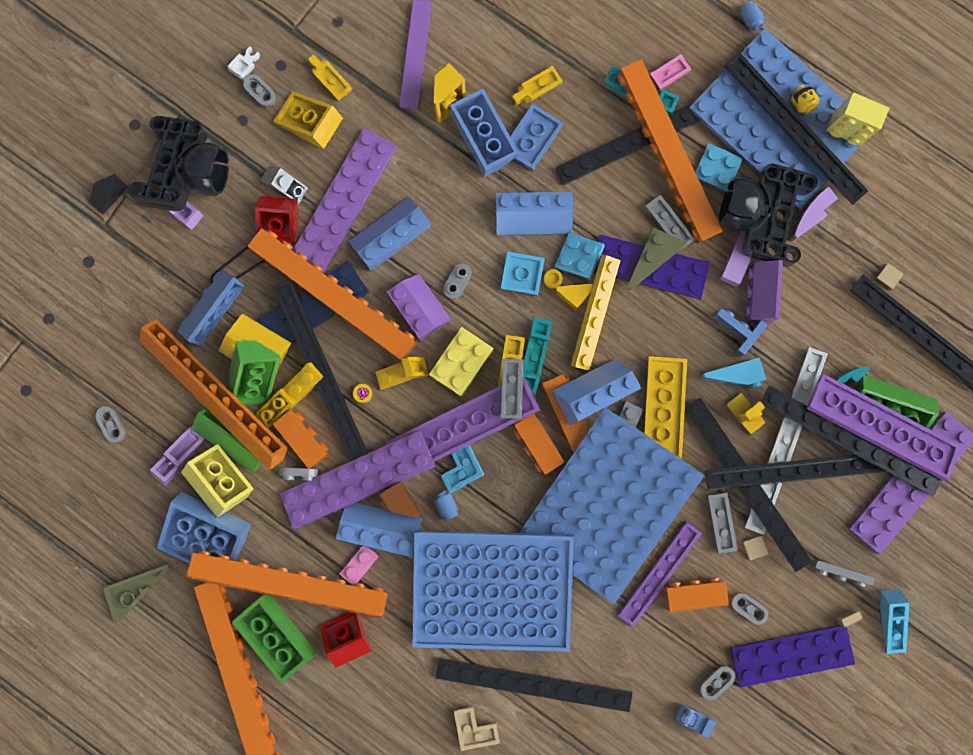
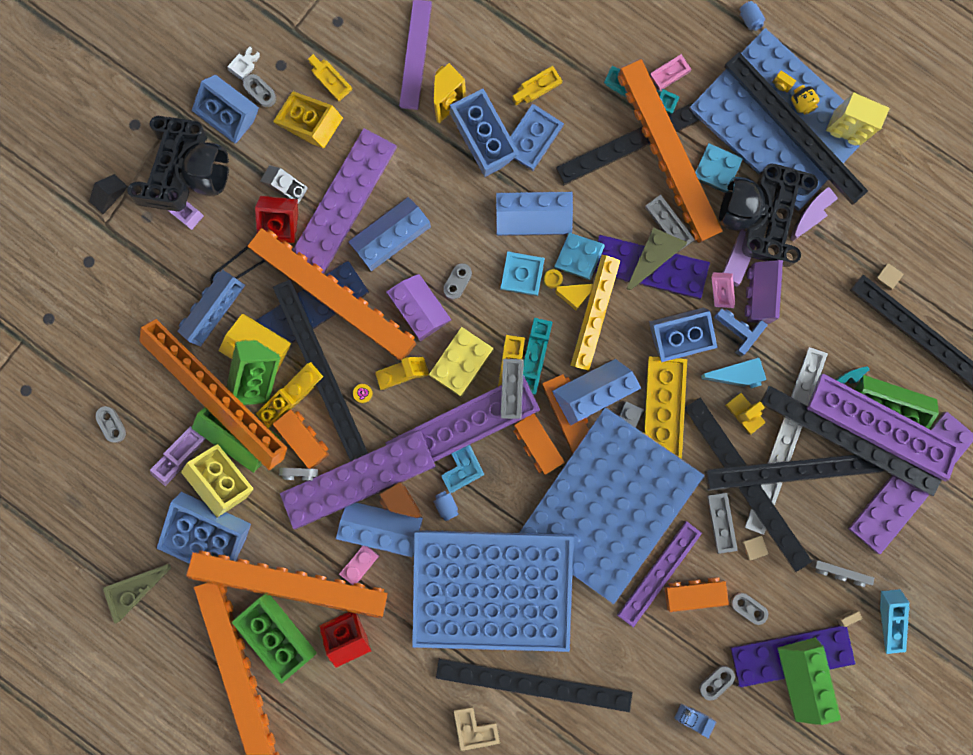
none -> medium blue slope [192,75,259,143]
none -> medium blue slope [649,308,718,362]
none -> bright pink plate [712,272,735,308]
none -> yellow plate [772,70,796,93]
none -> bright green slope [778,637,841,725]

